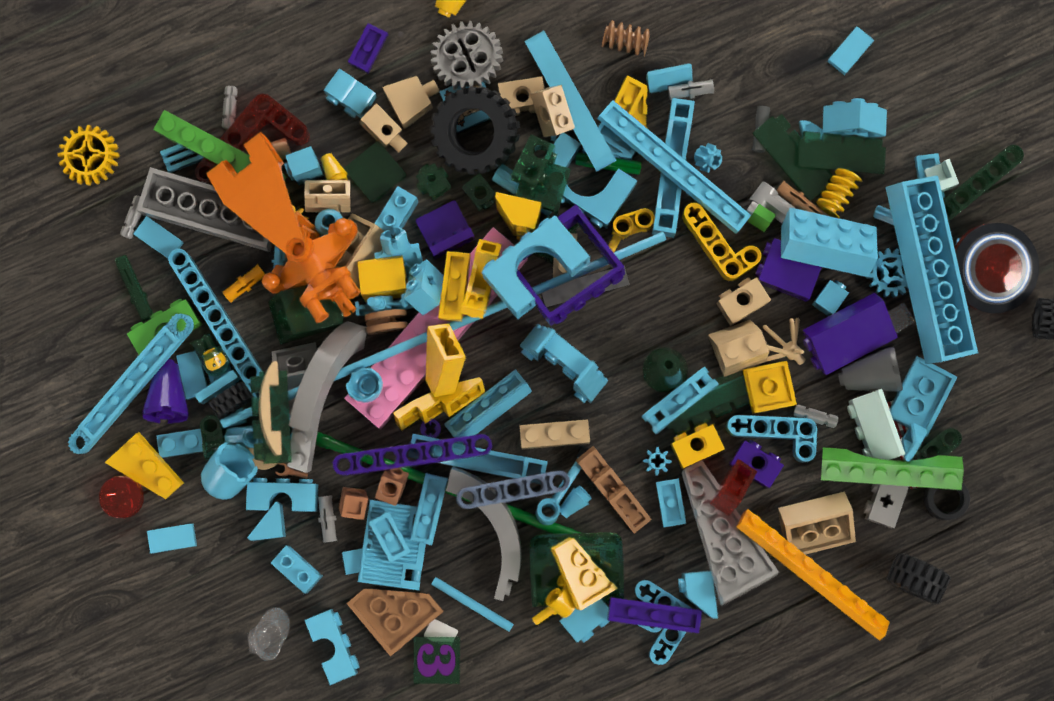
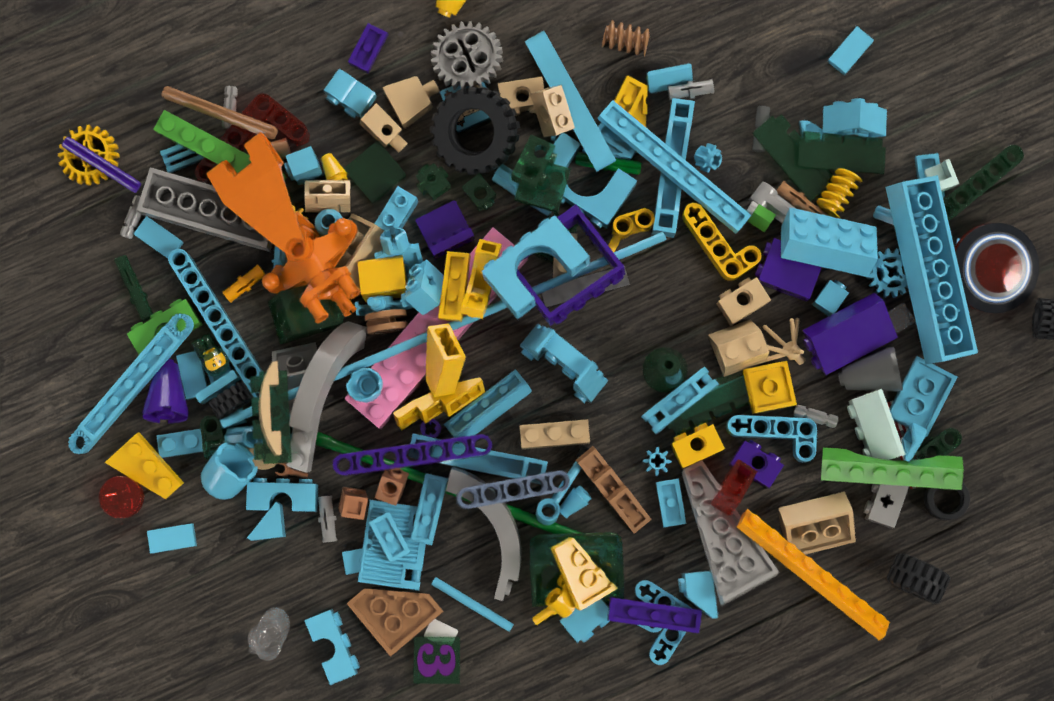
medium azure brick [271,546,323,594] -> none
yellow slope [495,192,541,240] -> none
none -> dark purple axle [62,137,141,193]
none -> medium nougat axle [162,86,278,139]

